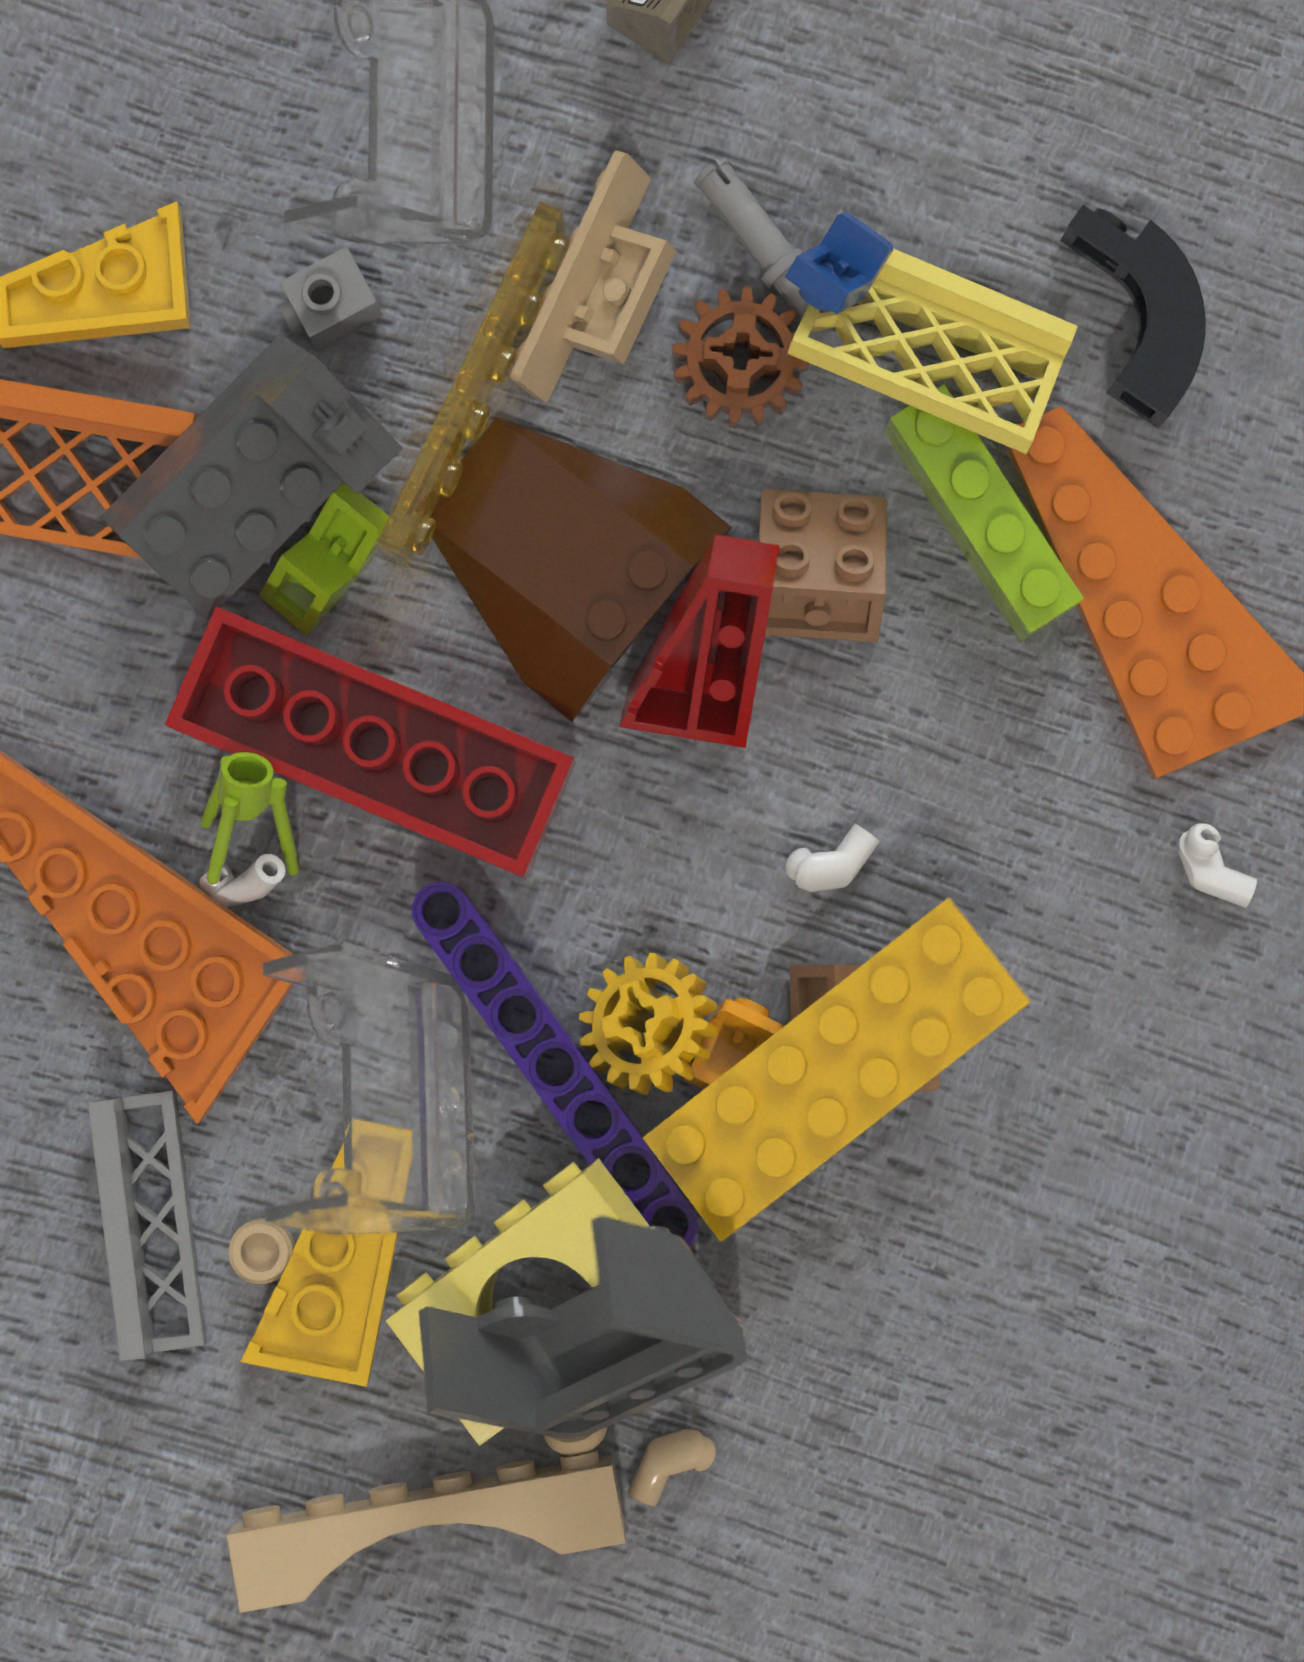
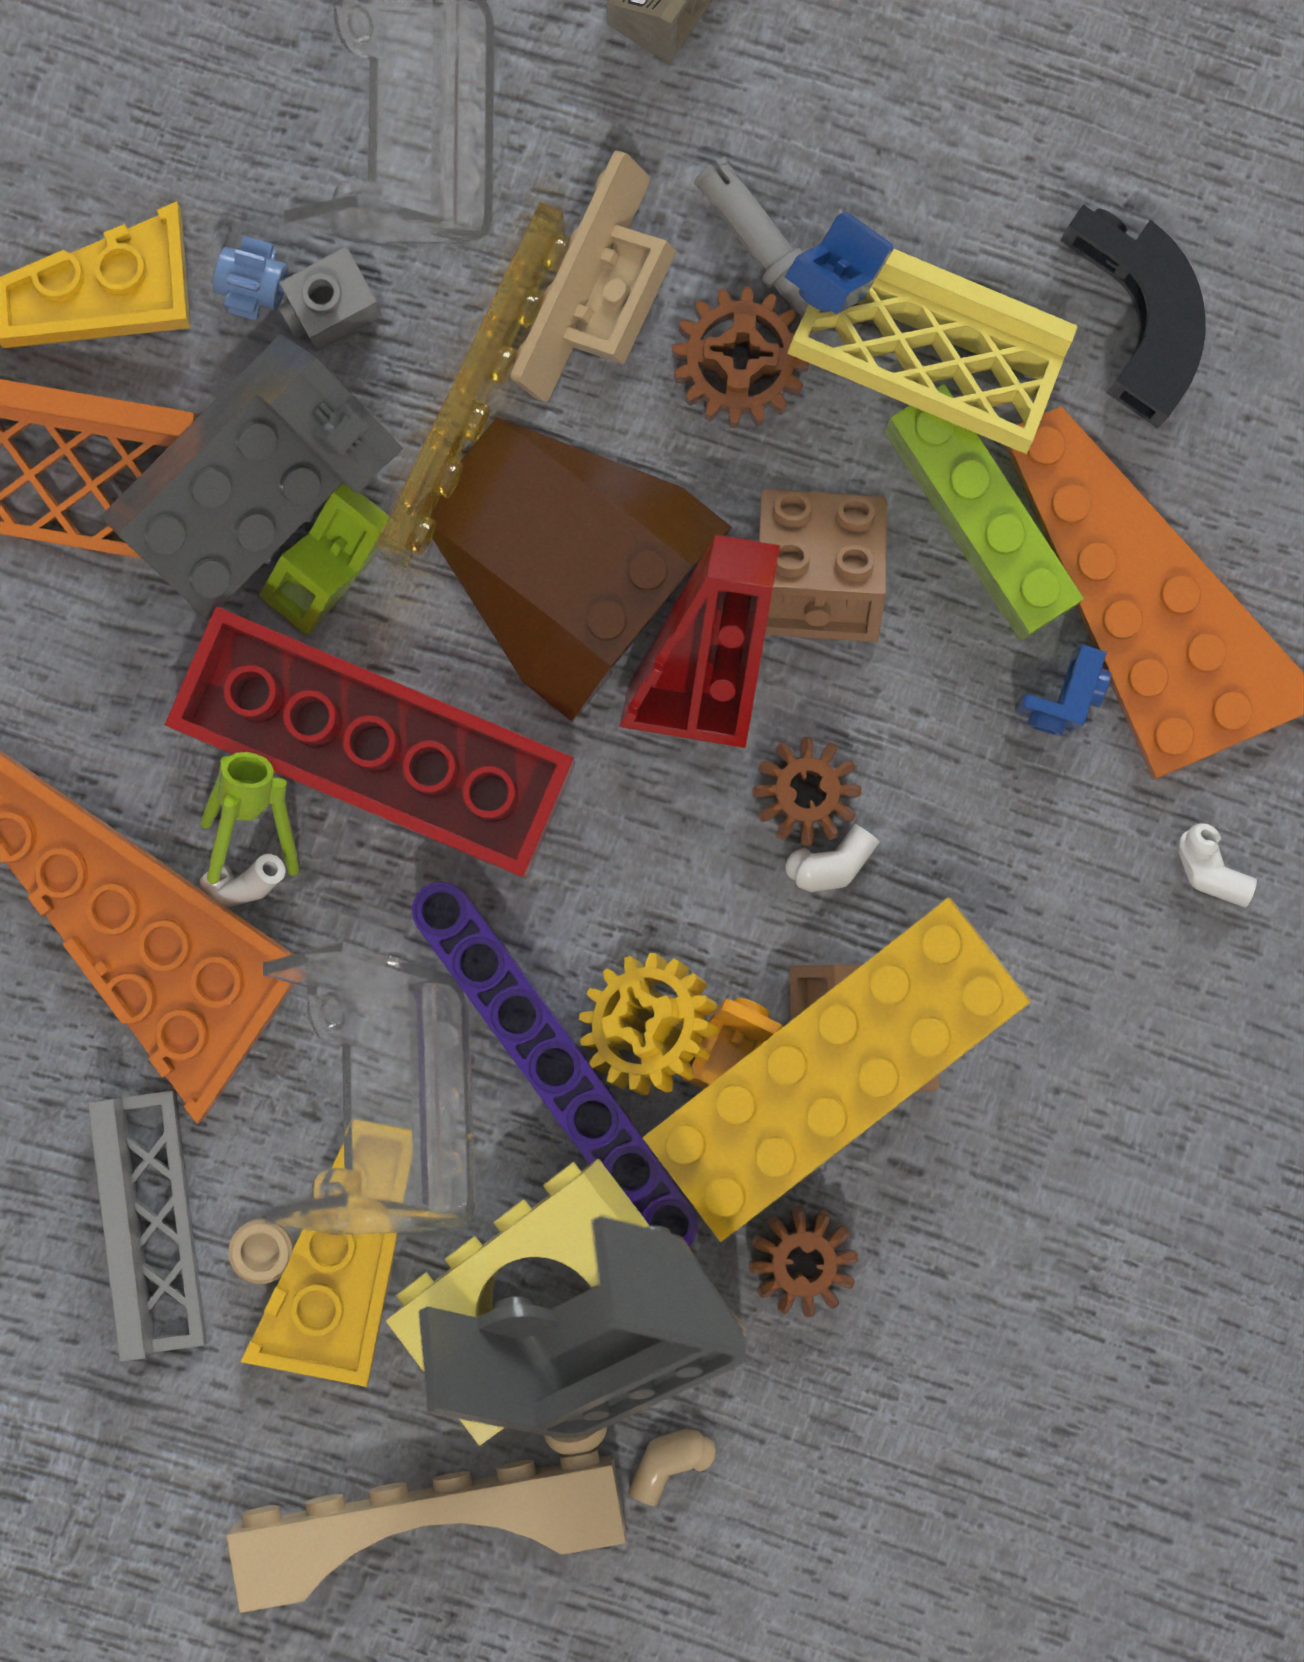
none -> medium blue gear [213,236,288,321]
none -> dark orange gear [748,1206,859,1318]
none -> dark orange gear [752,737,861,846]
none -> blue bracket [1015,644,1111,736]

